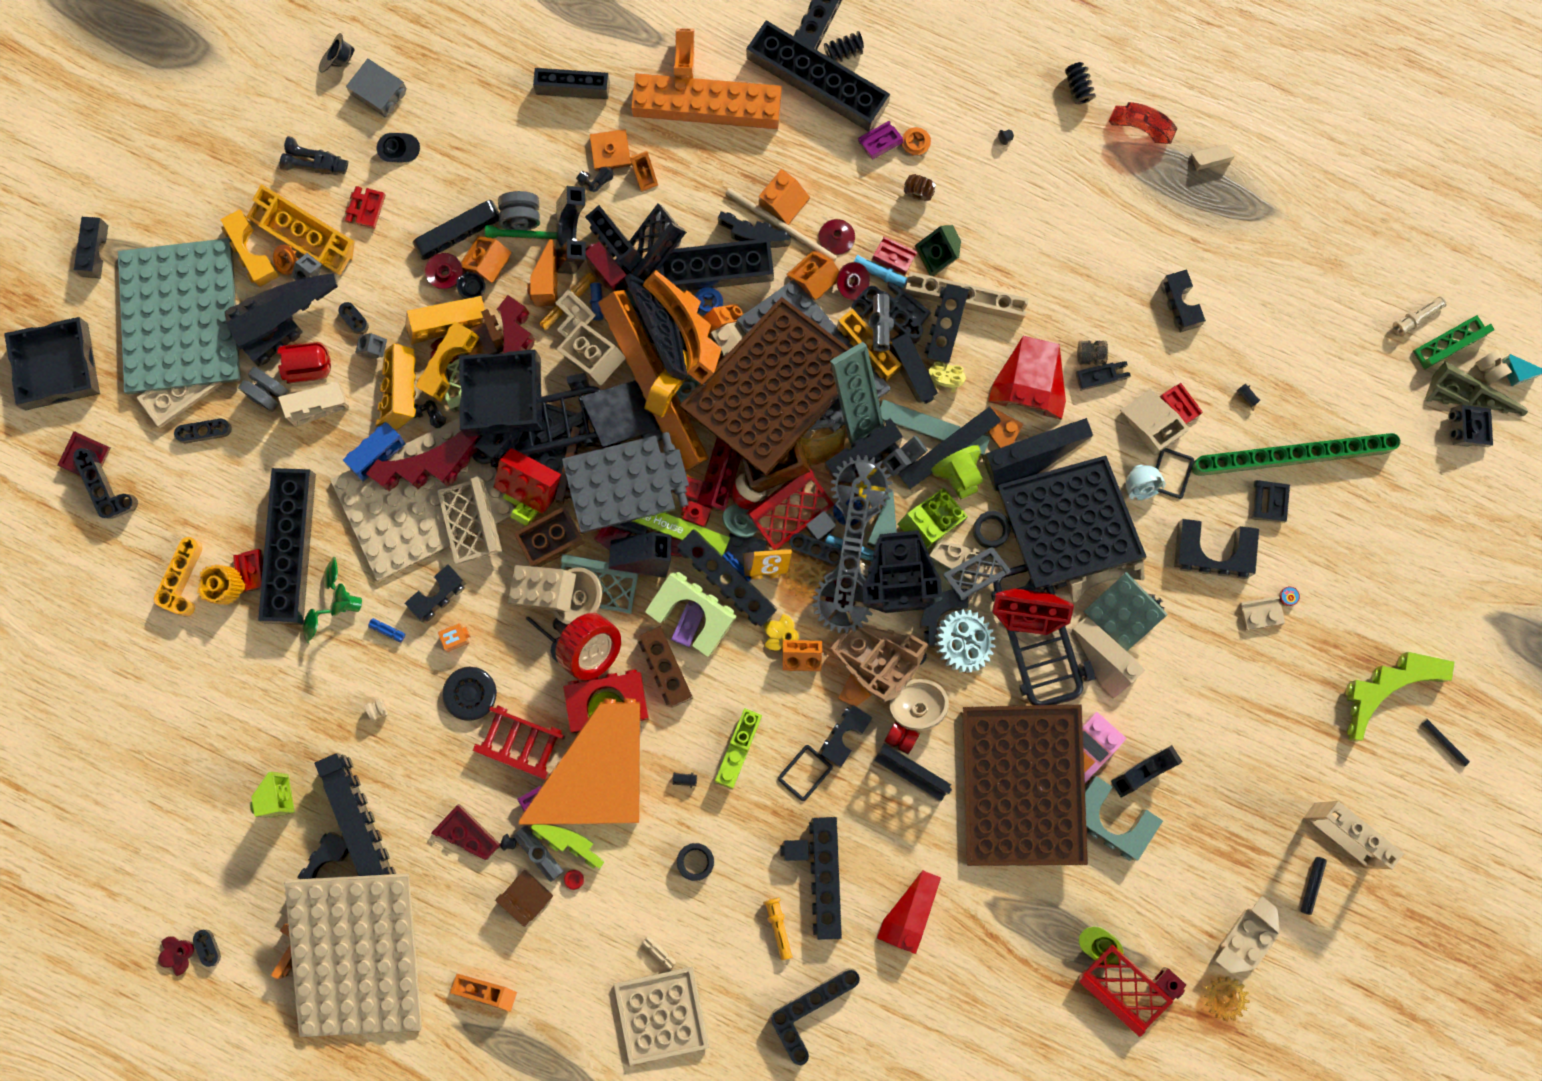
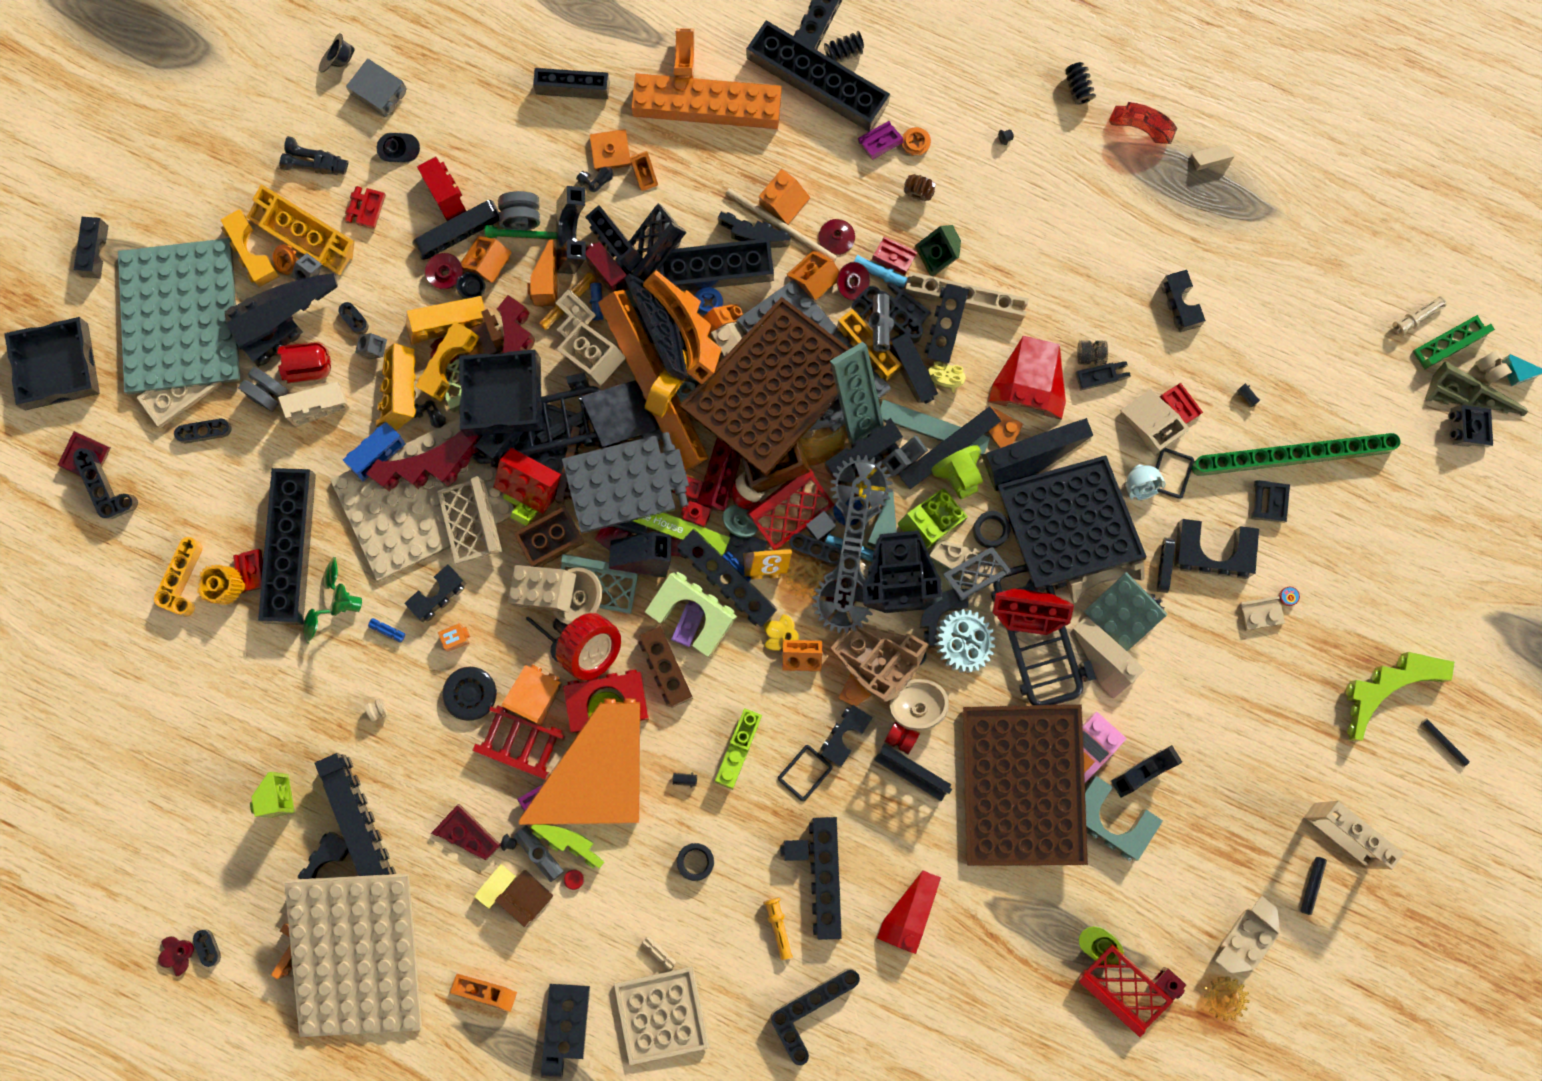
none -> red wedge [417,156,466,221]
none -> light yellow slope [474,864,517,909]
none -> orange slope [501,664,562,726]
none -> black hinge [541,984,590,1079]
none -> black beam [1157,537,1175,593]

